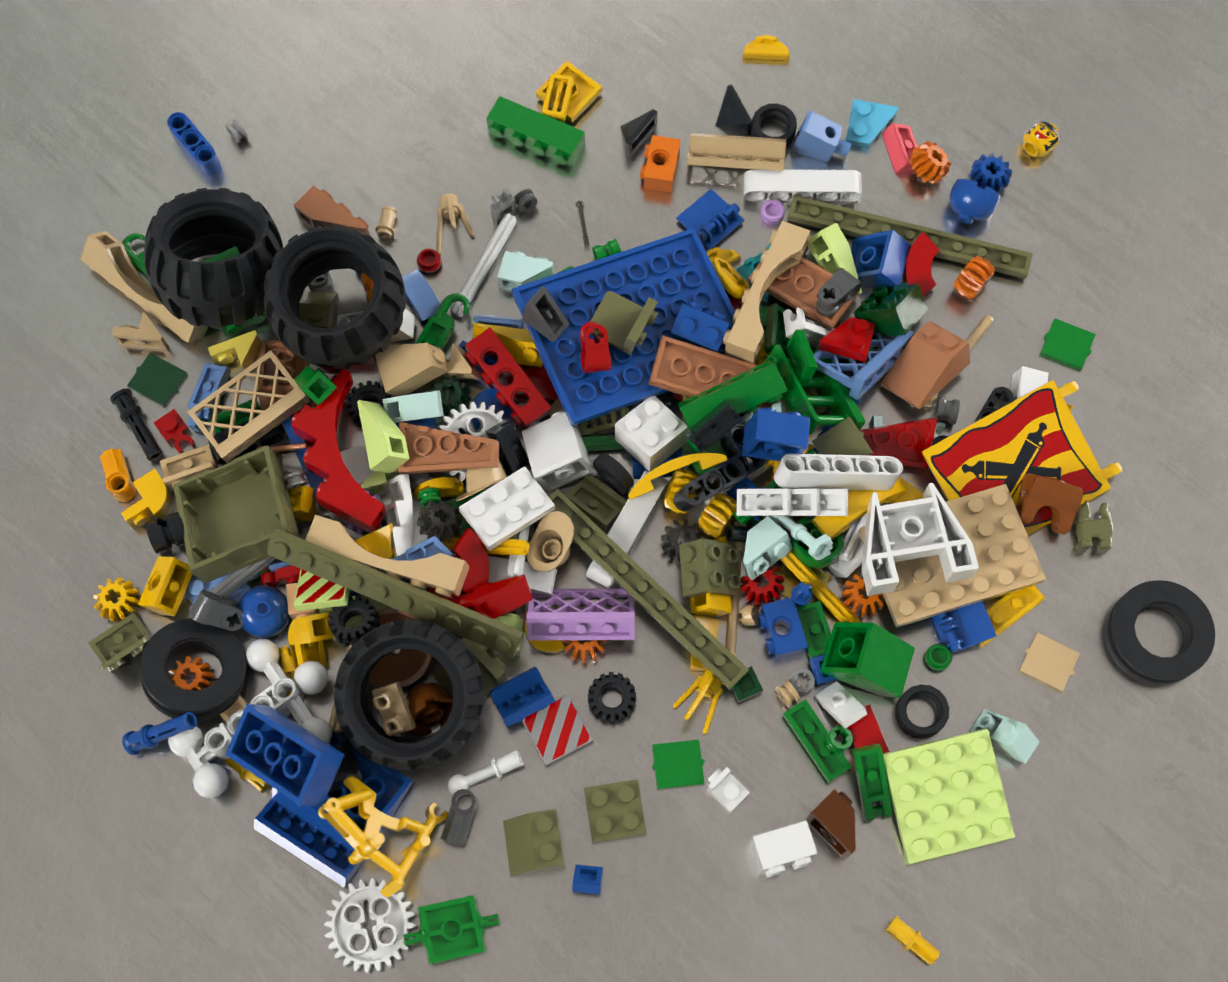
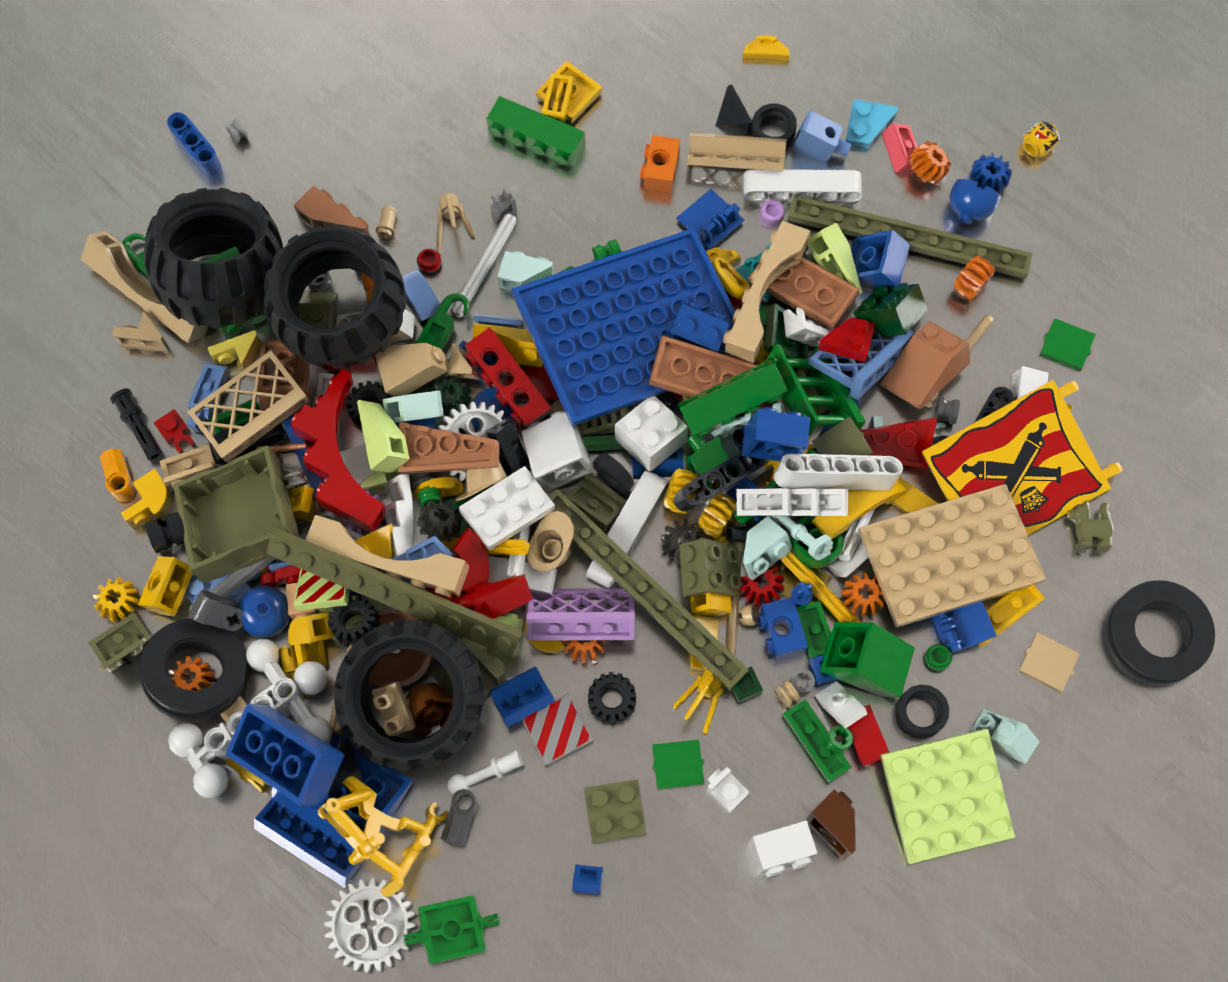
blue pin [122,712,197,755] -> none
clear green piece [127,353,187,407] -> none
green brick [294,365,337,406] -> none
olive slope [503,809,565,877] -> none
dark grey bush [514,189,538,212] -> none
dark grey slope [522,286,569,342] -> none
clear smoke hinge [575,201,589,246] -> none
red piece [580,321,611,373] -> none
olive bracket [590,291,658,355] -> none
black slope [621,109,658,157] -> none
yellow slope [628,453,727,500] -> none
black hinge [685,399,743,454] -> none
green plate [786,329,818,385] -> none
dark grey piece [816,268,862,316] -> none
green plate [852,743,892,822] -> none
white wedge [861,483,979,596] -> none
yellow axle [886,916,940,965] -> none
red tile [905,232,939,296] -> none
dark orange piece [1016,473,1083,535] -> none

